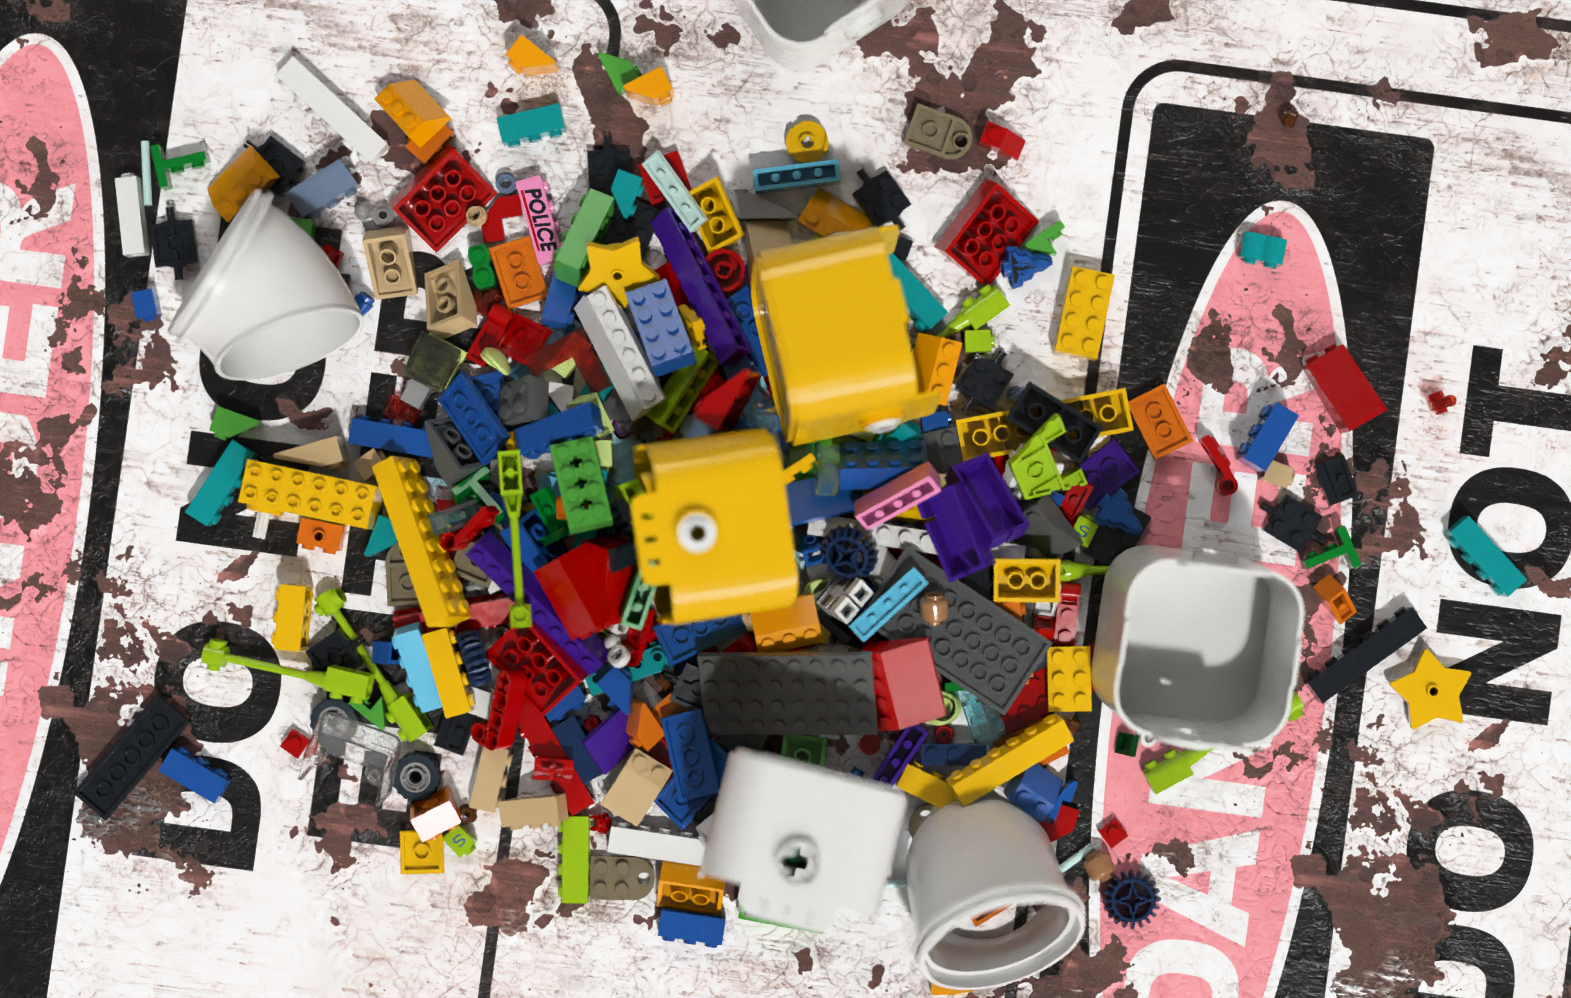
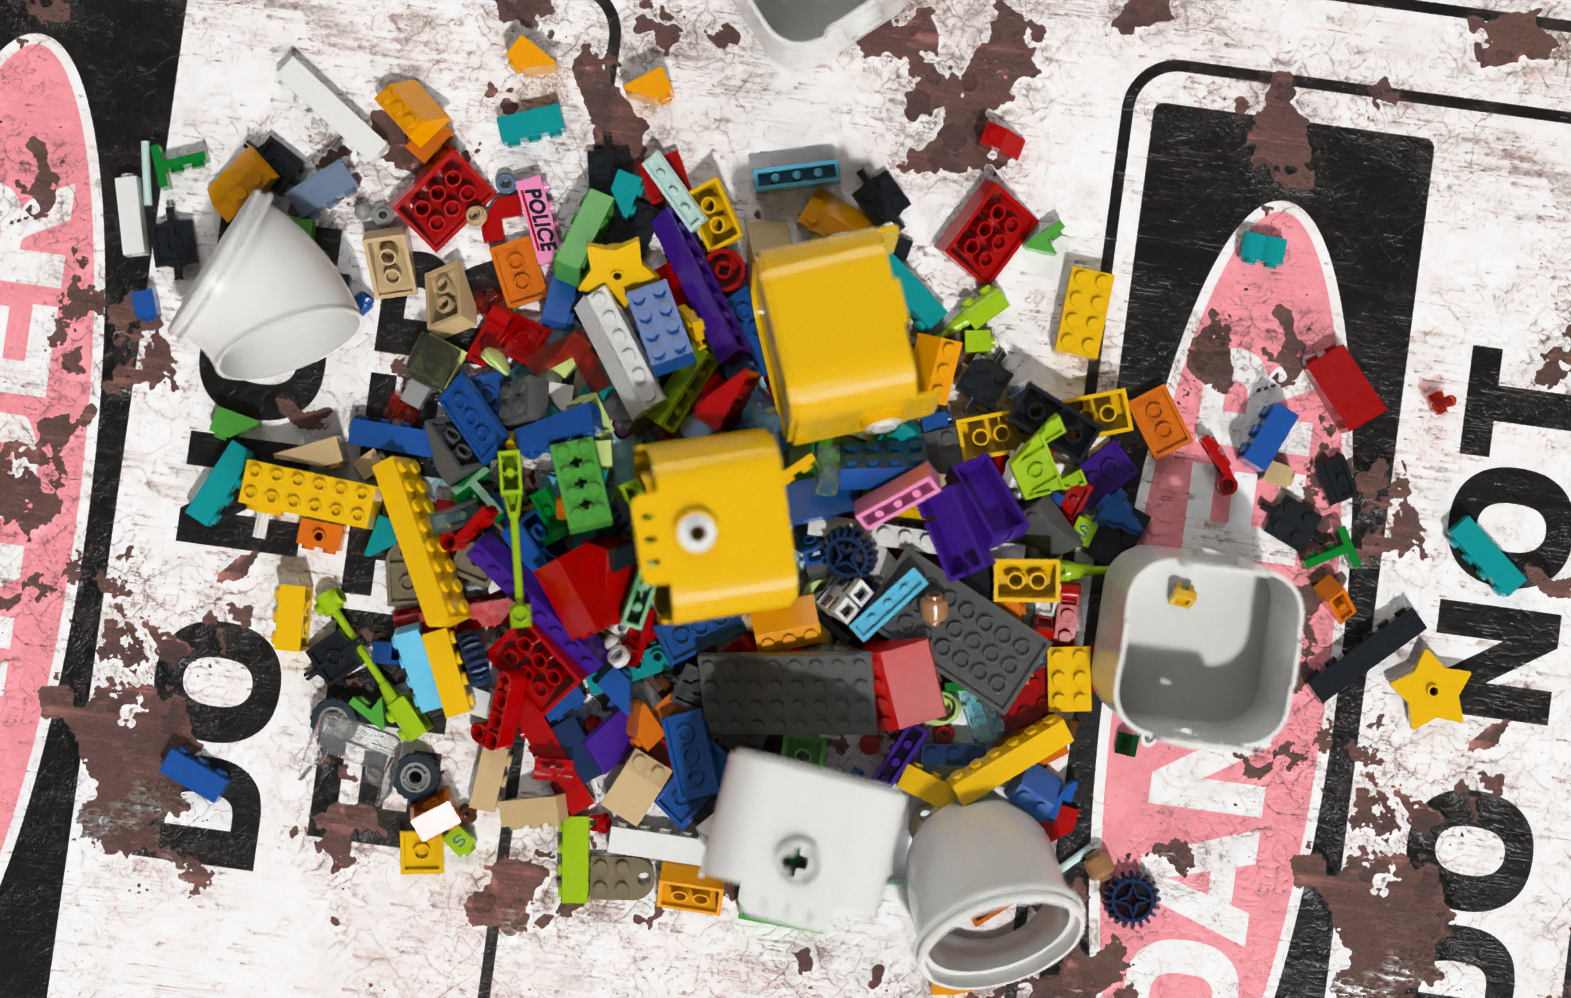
black plate [73,694,192,821] -> none
lime bar [201,638,375,704] -> none
red plate [280,728,311,759] -> none
red tile [320,244,345,269] -> none
black plate [434,713,478,756] -> none
green brick [468,244,497,292] -> none
bright green slope [598,52,642,96] -> none
blue brick [658,907,726,948] -> none
light grey slope [731,189,796,222] -> none
yellow plate [786,121,829,164] -> none
dark tan plate [903,103,972,160] -> none
blue rock [1000,246,1053,289] -> none
red plate [1098,818,1128,849] -> none
lime bar [1142,690,1305,794] -> none
reddish brown plate [1281,107,1299,128] -> none
none -> yellow tile [1168,581,1197,609]

